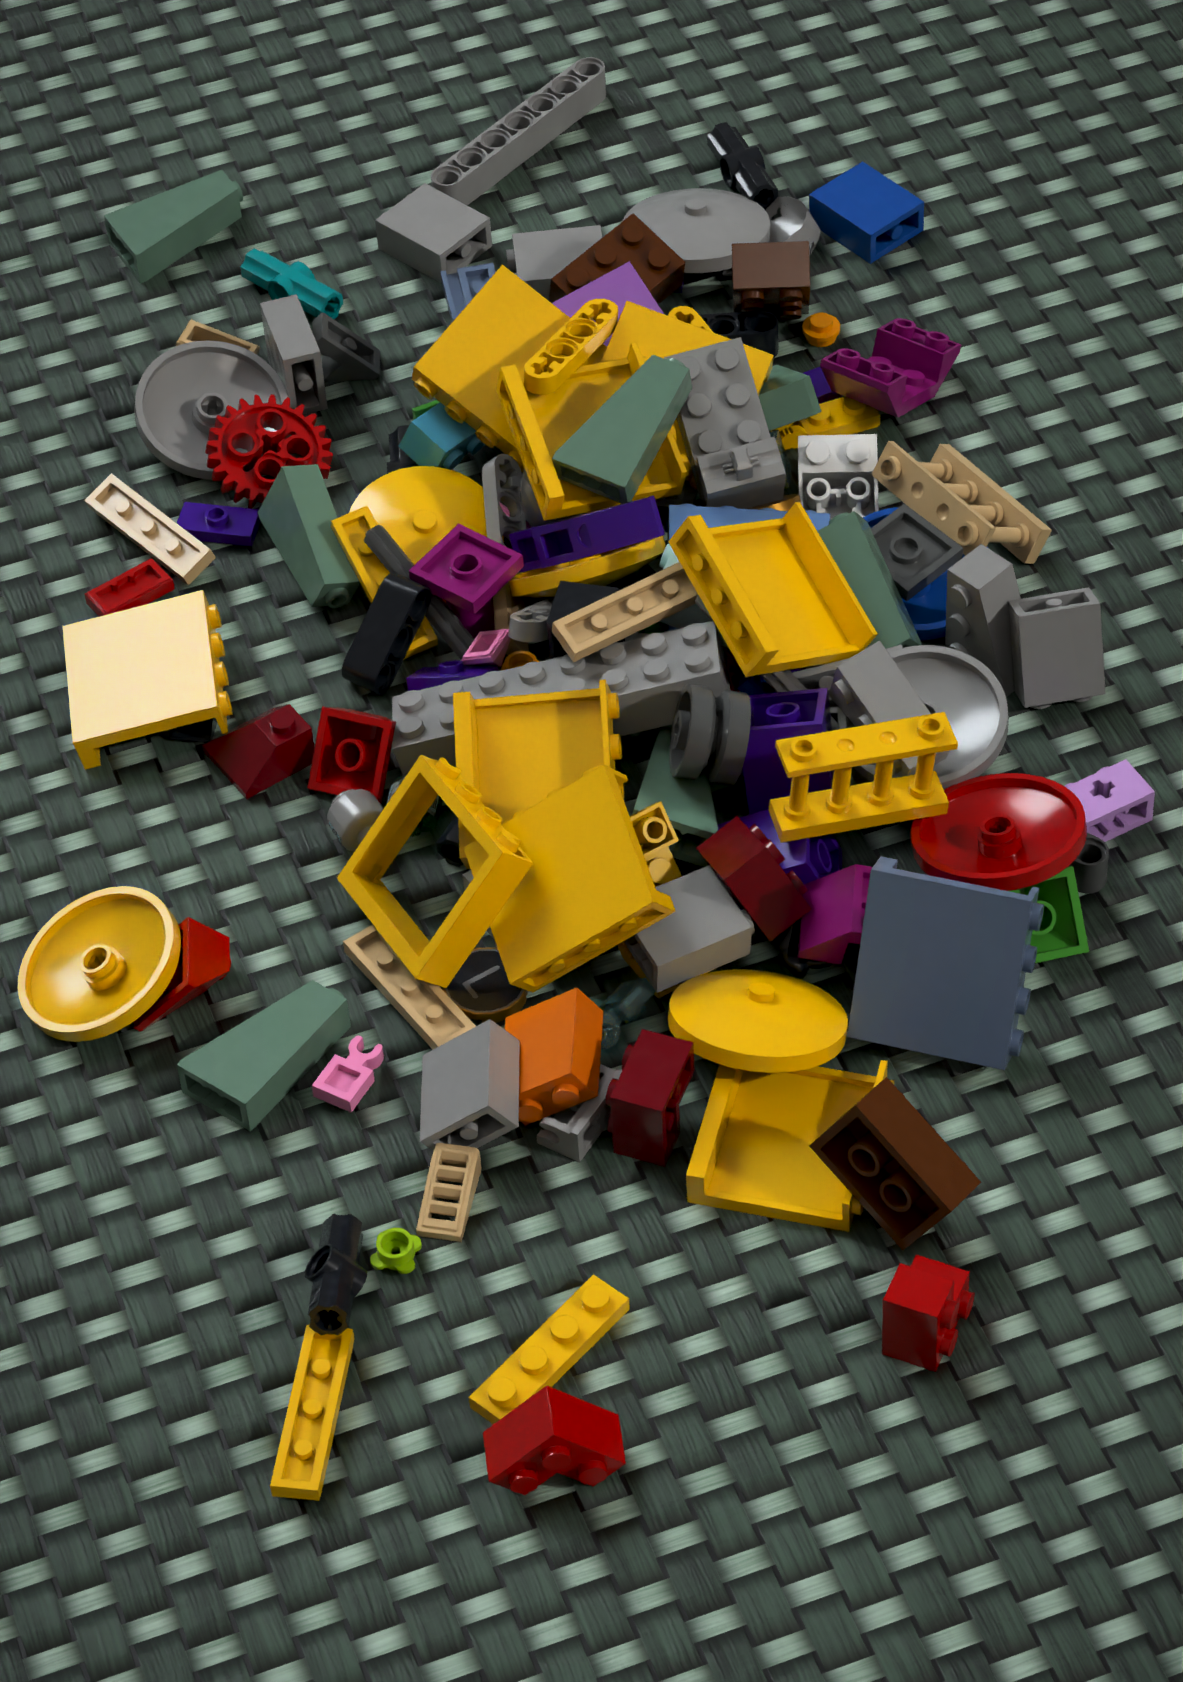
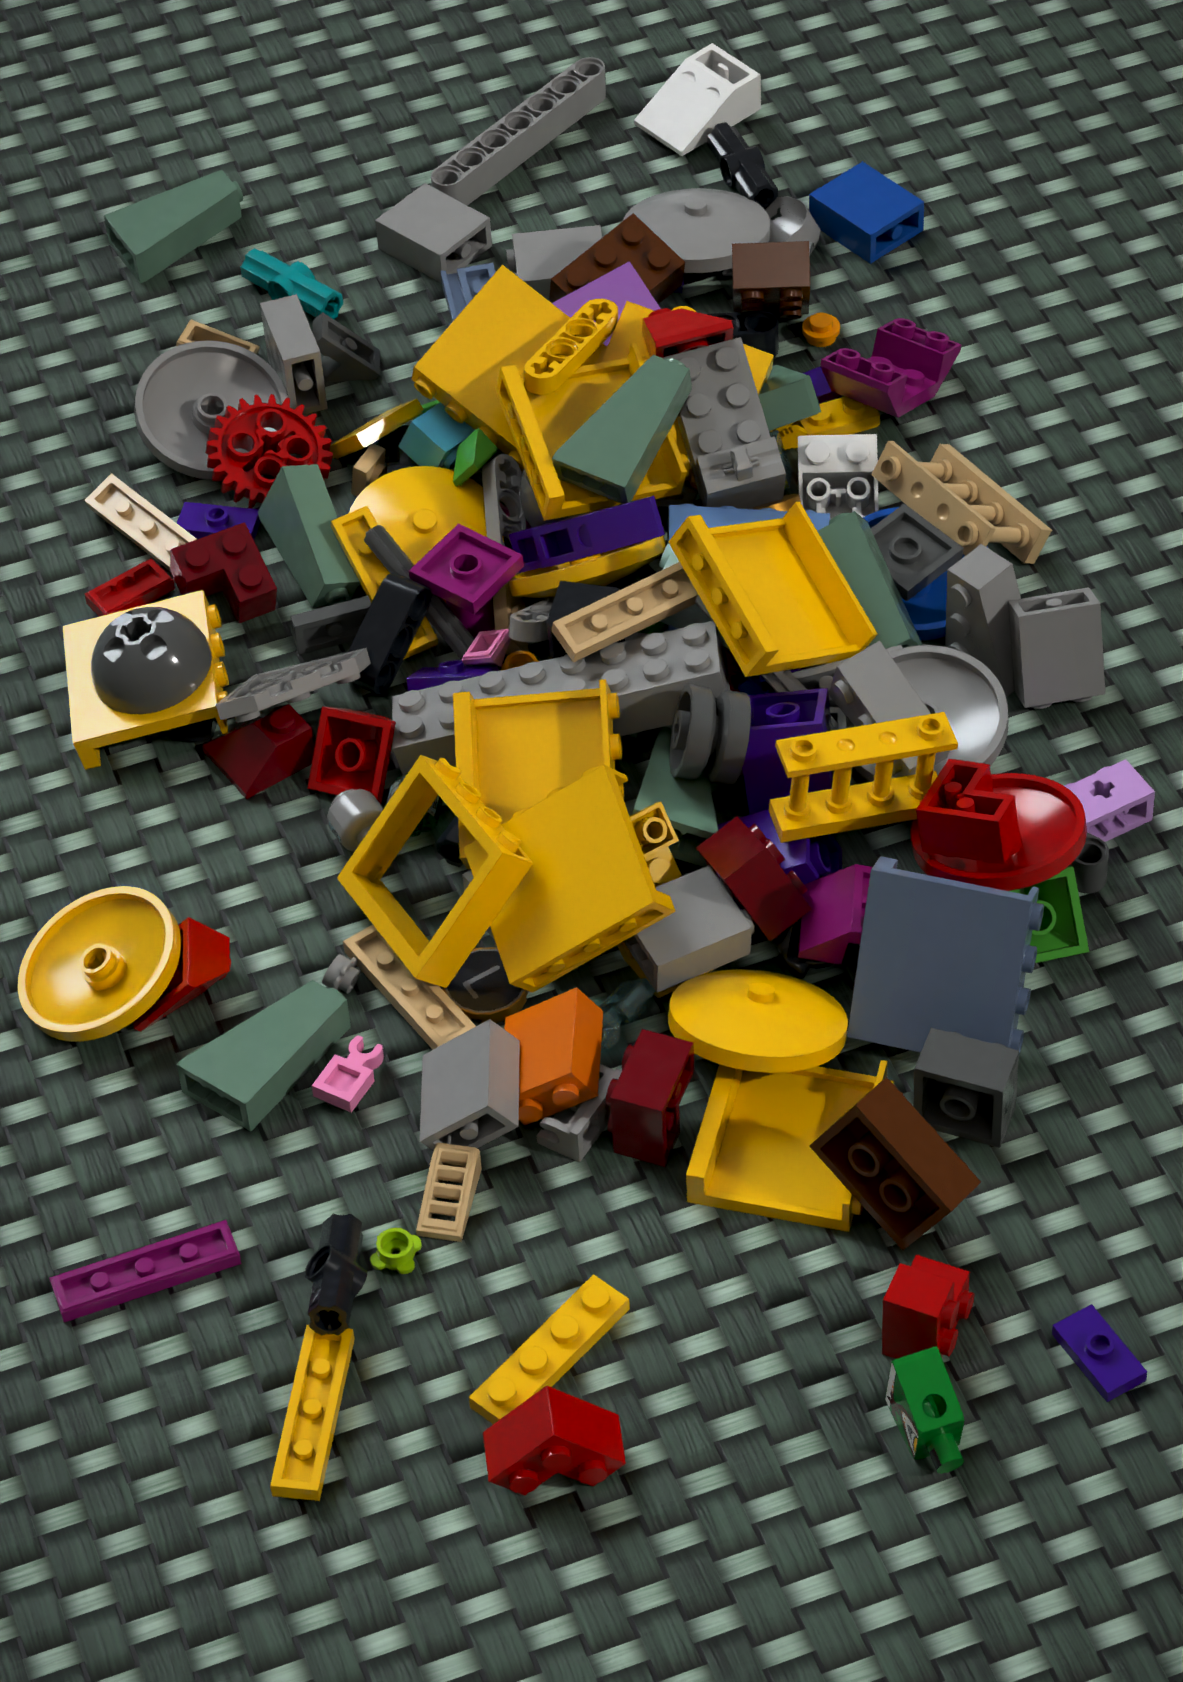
none -> magenta tile [49,1220,242,1322]
none -> dark grey piece [91,607,212,714]
none -> dark red brick [170,522,277,623]
none -> light grey plate [216,648,371,722]
none -> dark grey plate [290,596,371,655]
none -> light grey plate [322,954,361,994]
none -> yellow tile [330,398,424,459]
none -> tan plate [351,443,387,497]
none -> bright green slope [453,428,498,486]
none -> white slope [634,43,761,156]
none -> red slope [642,308,734,359]
none -> green torso [885,1346,965,1474]
none -> dark grey brick [913,1028,1019,1148]
none -> red brick [916,759,1020,864]
none -> dark purple plate [1052,1304,1147,1402]

